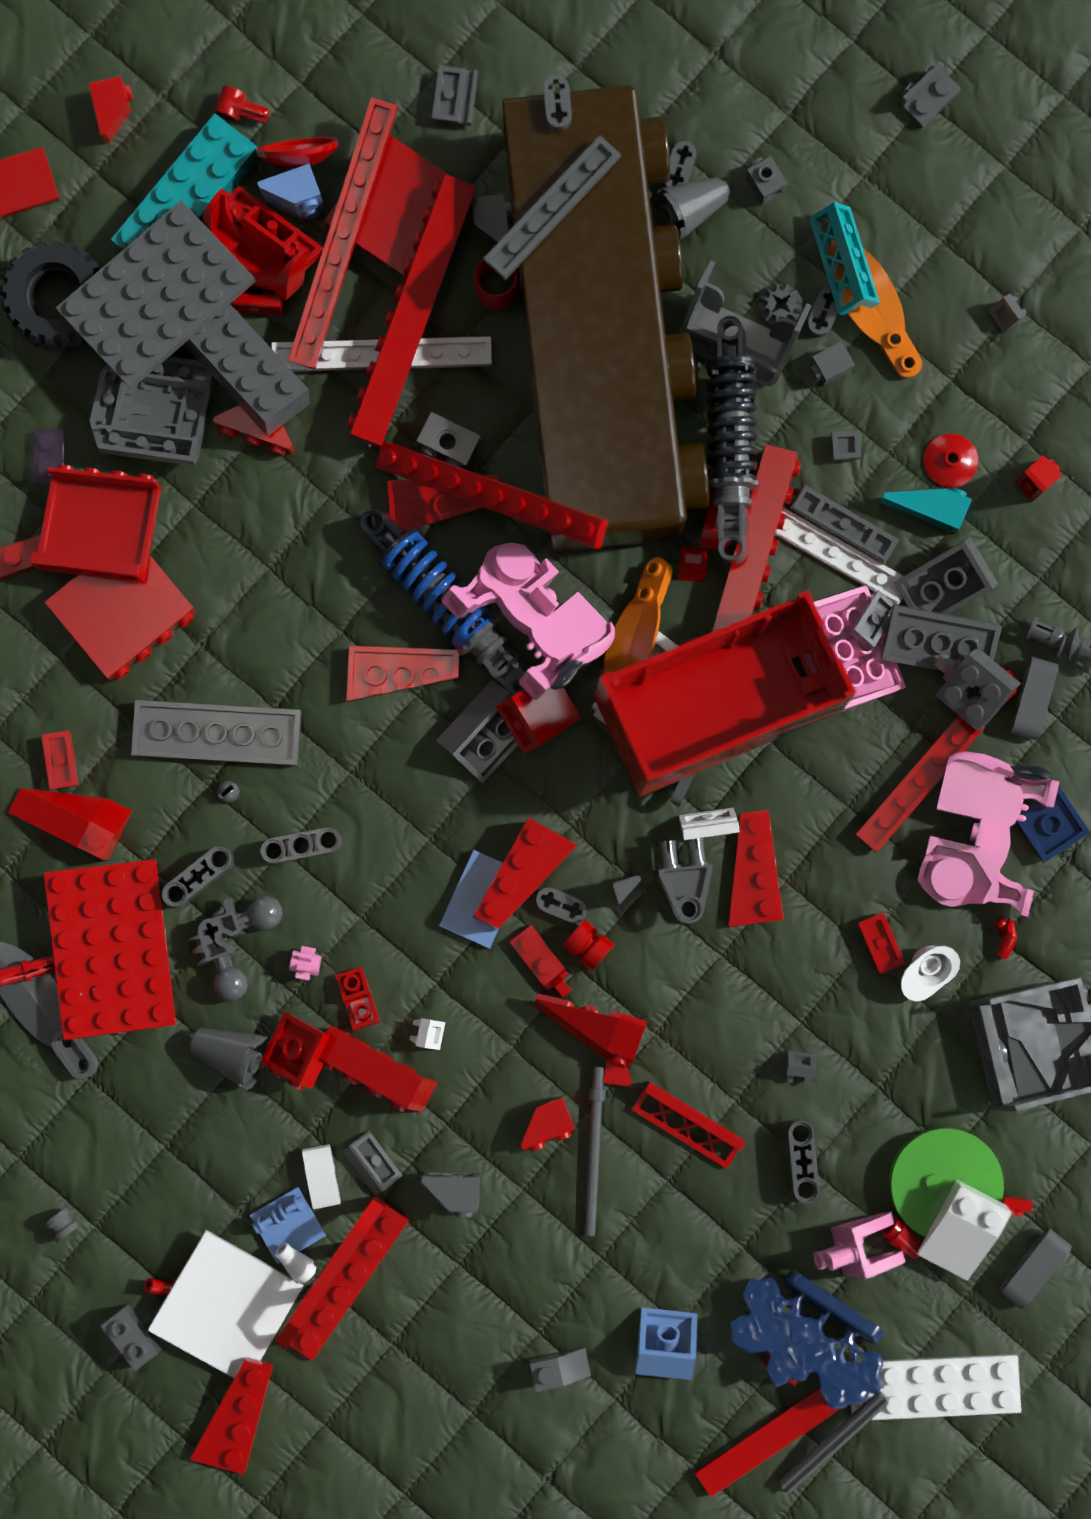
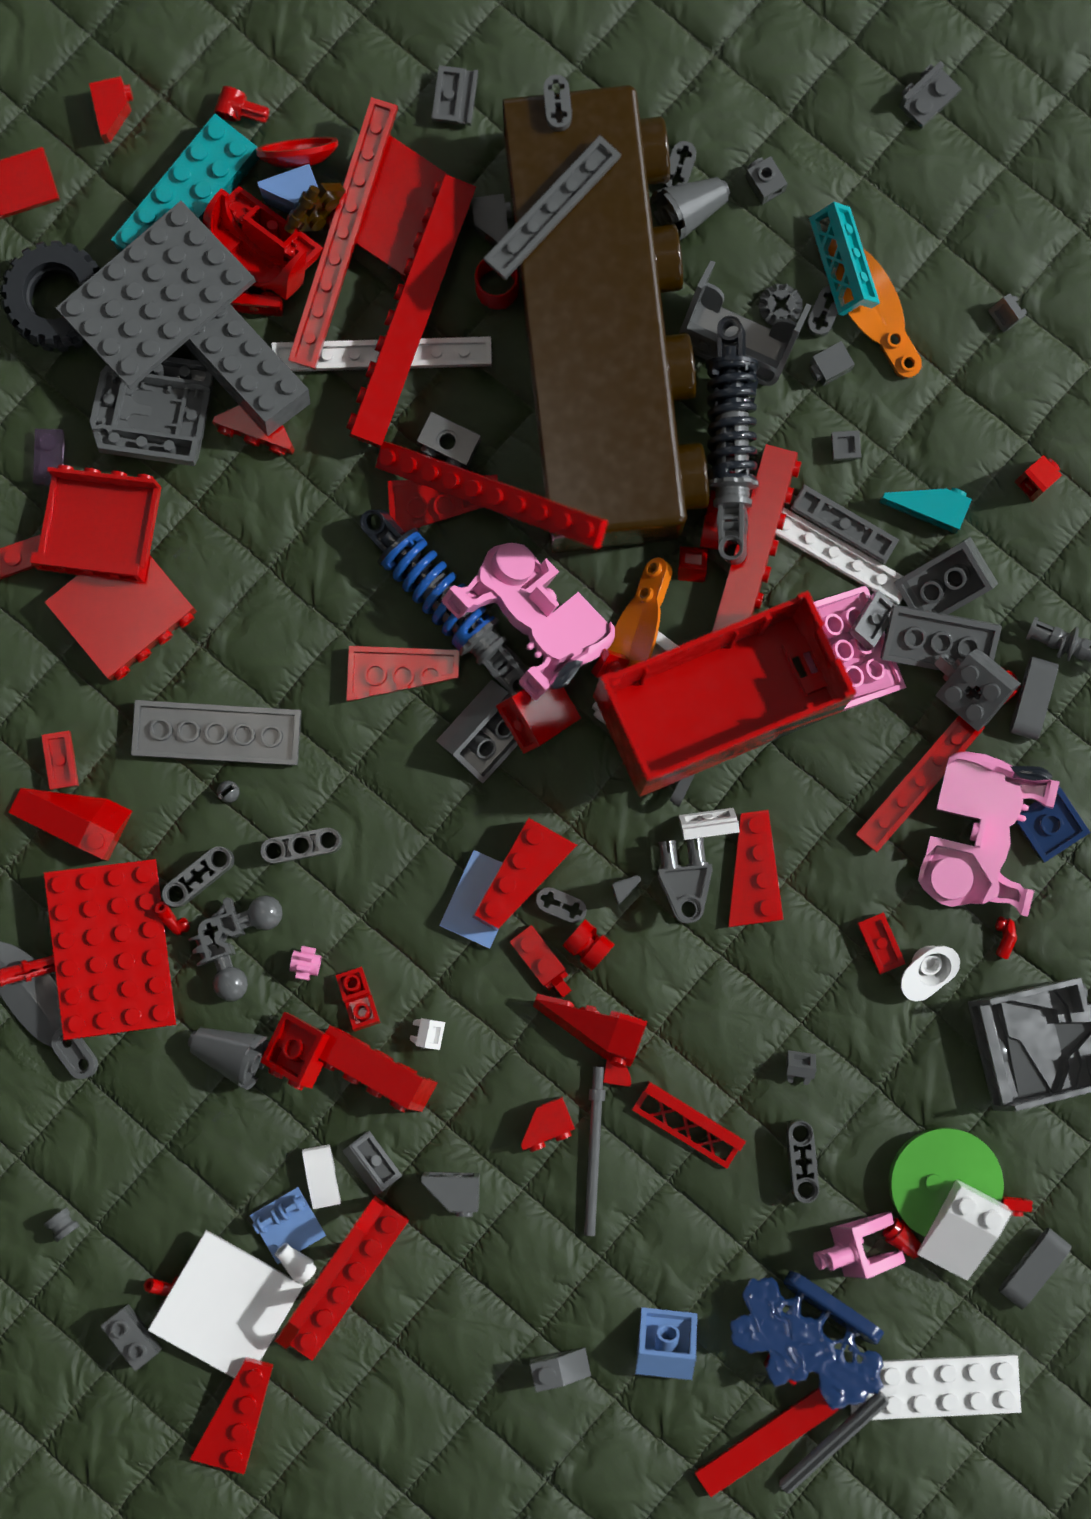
red dish [923,433,978,488] -> none
none -> red arm [155,901,190,935]
none -> dark brown plate [284,183,346,234]
none -> red plate [591,648,630,678]

